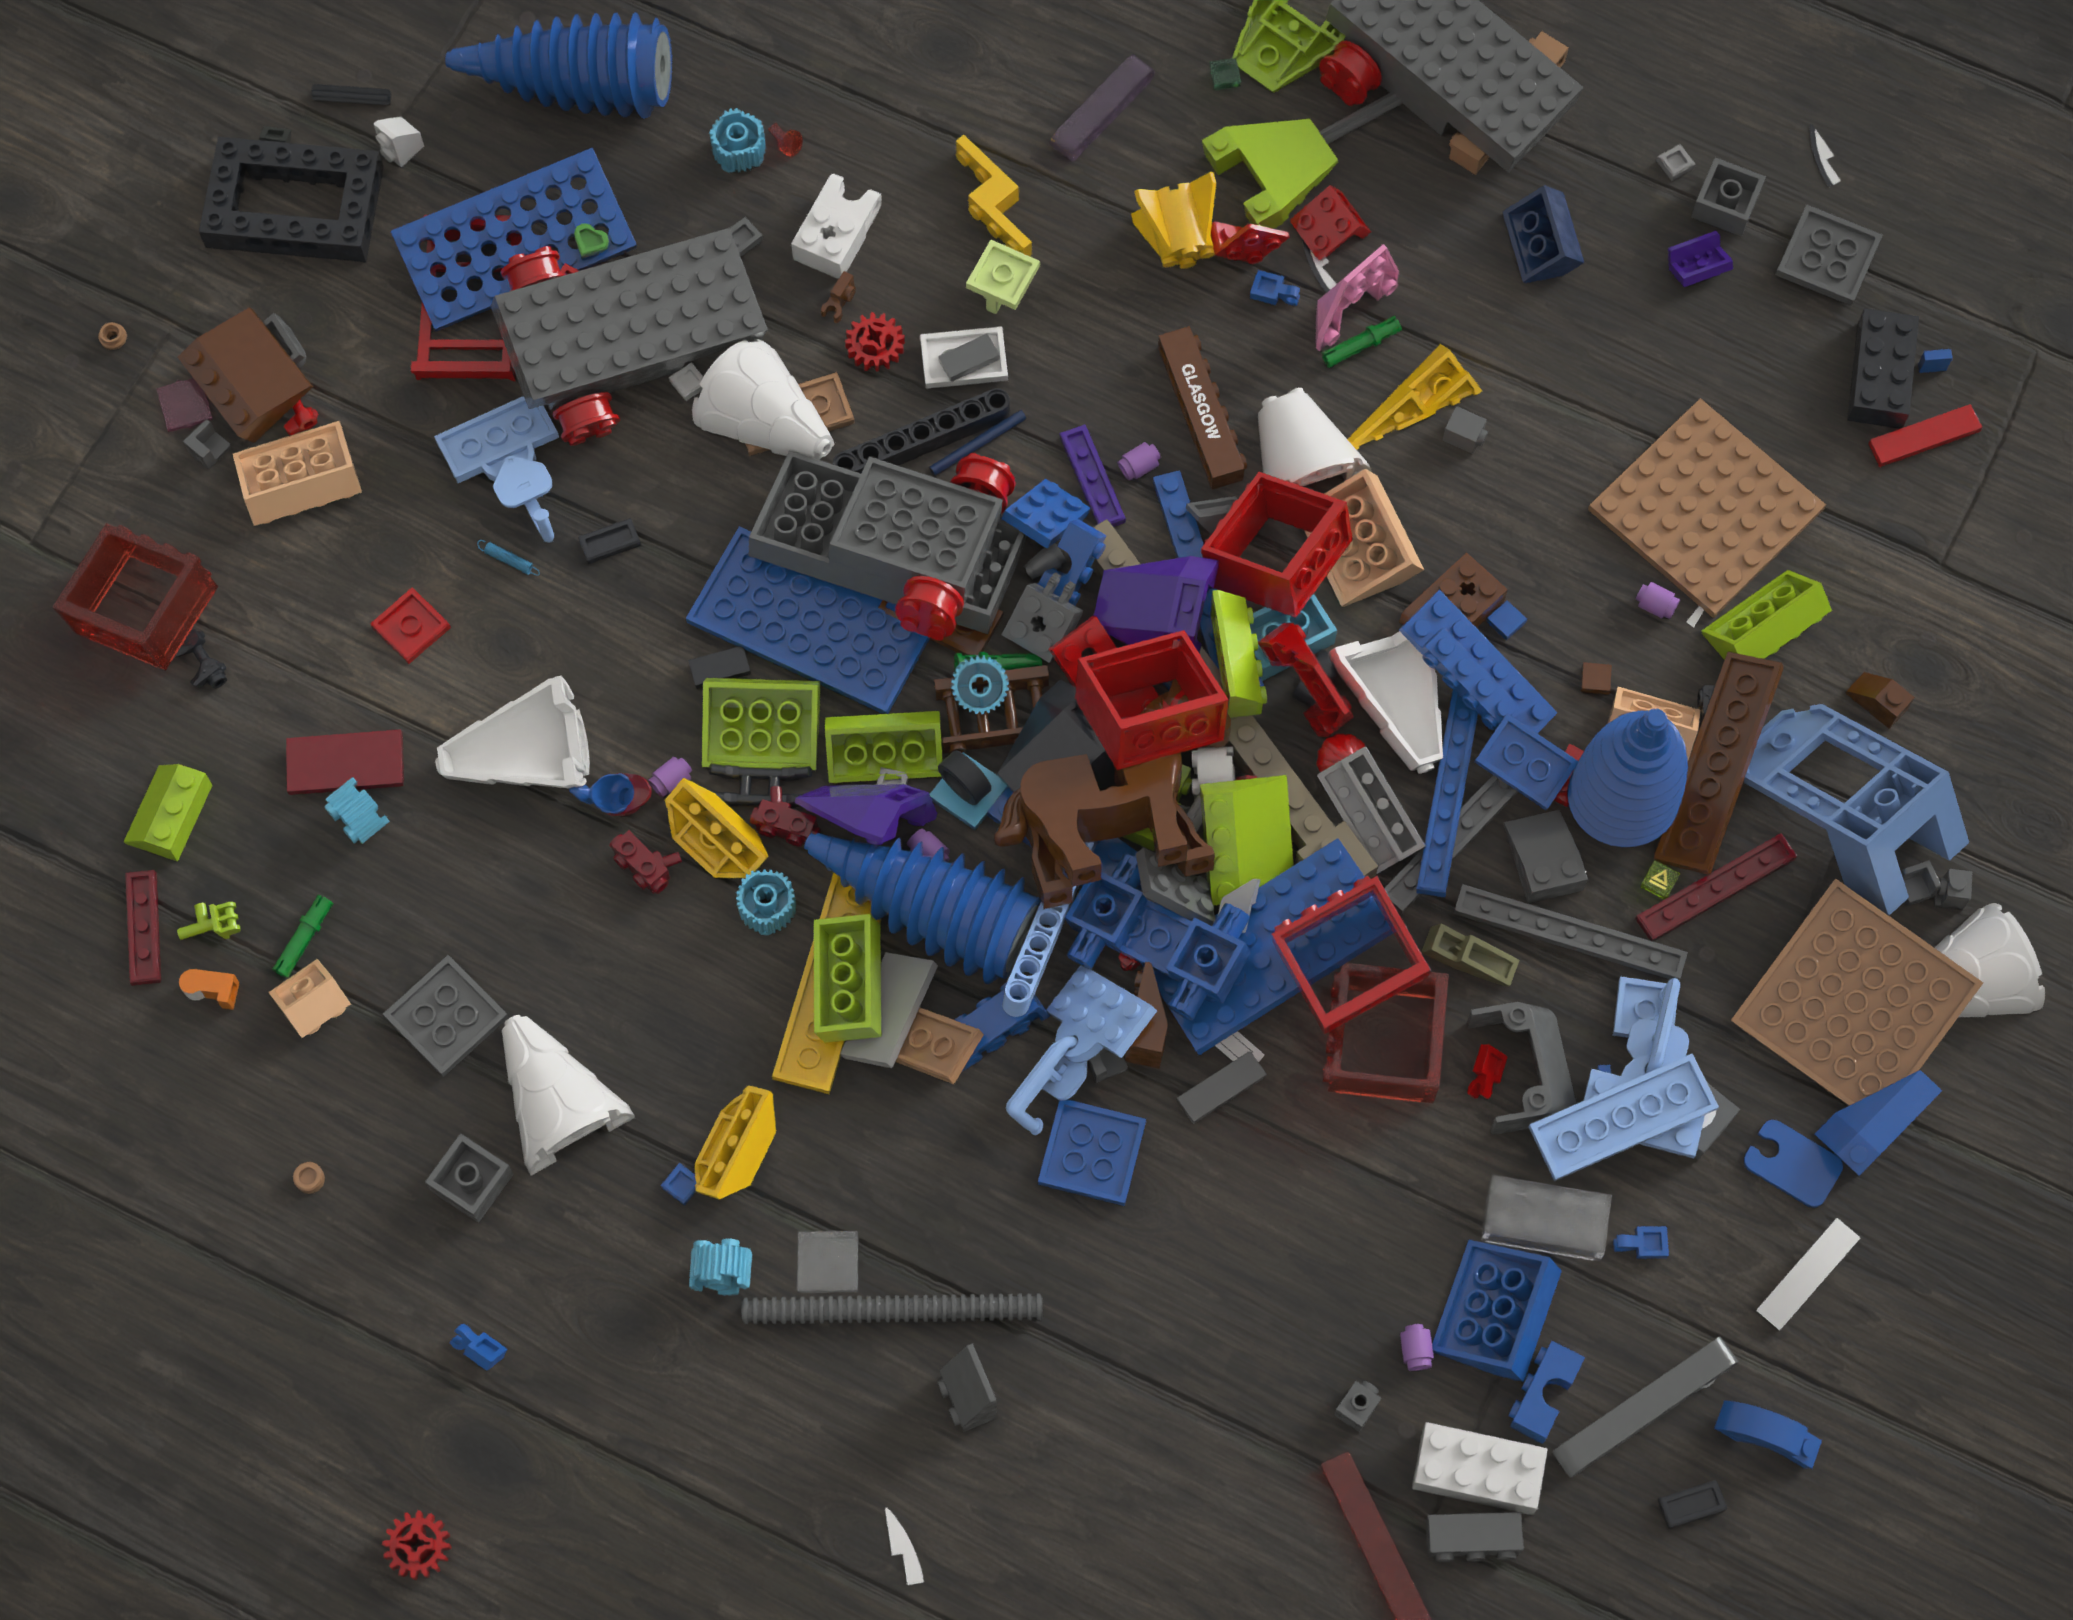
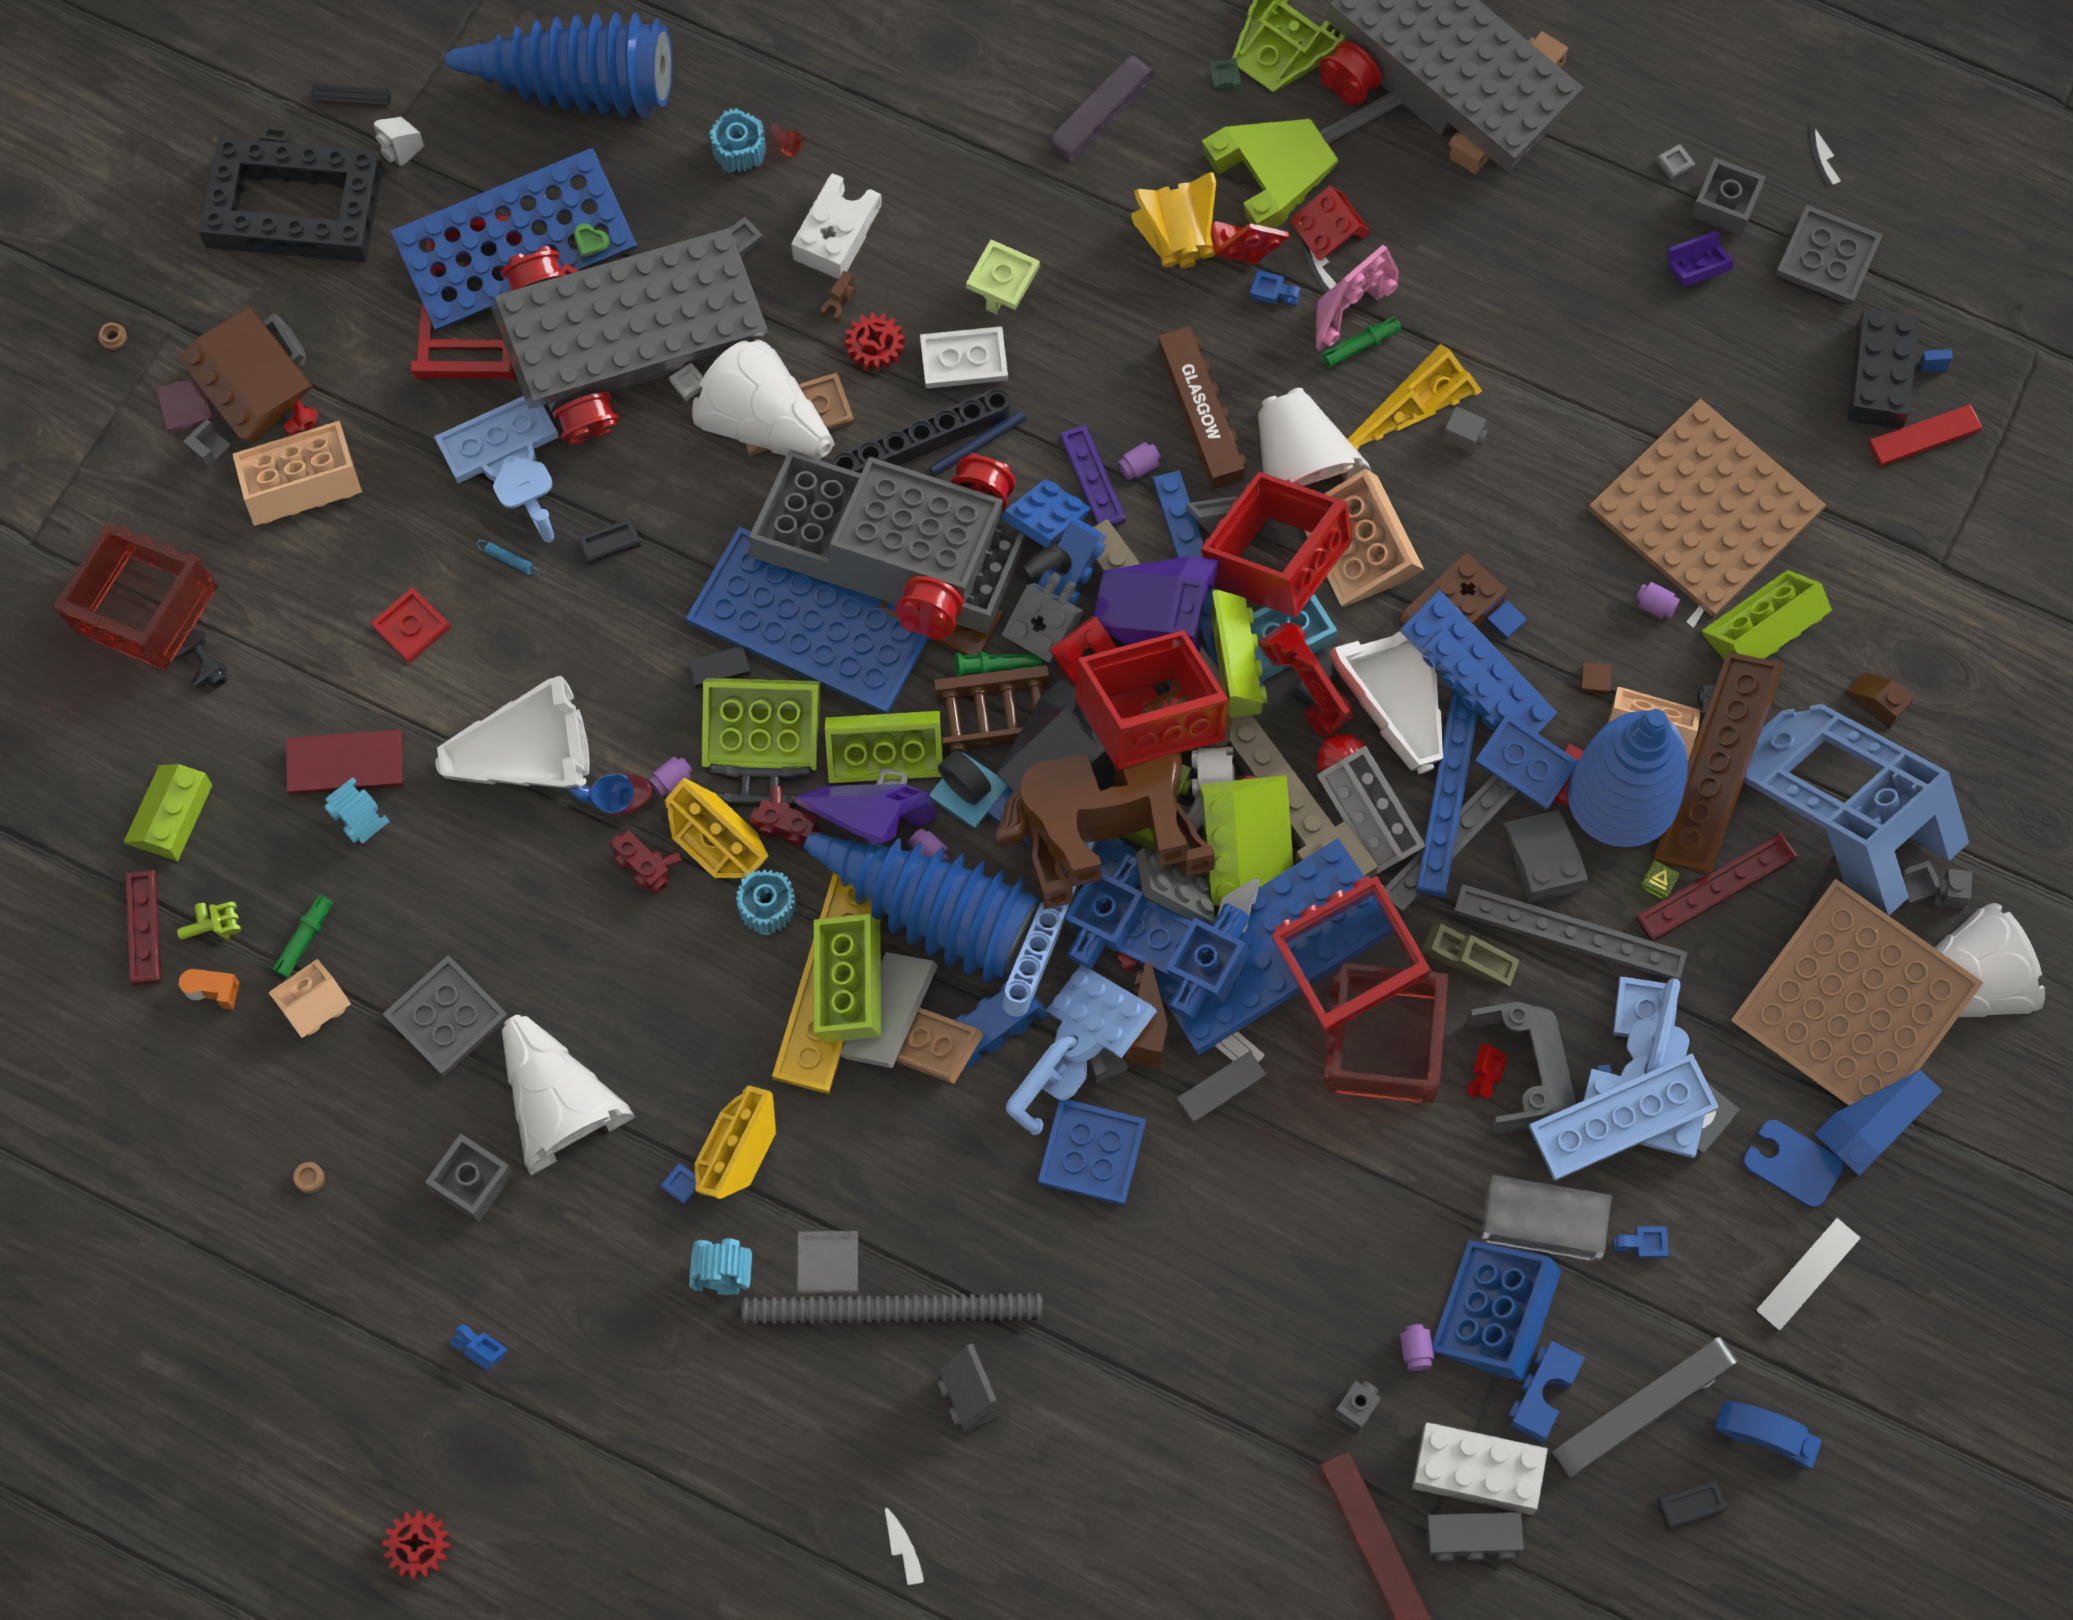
dark grey tile [938,334,1000,382] -> none
medium azure brick [951,655,1009,714] -> none
yellow bracket [956,135,1032,256] -> none
dark blue slope [1502,185,1584,283] -> none

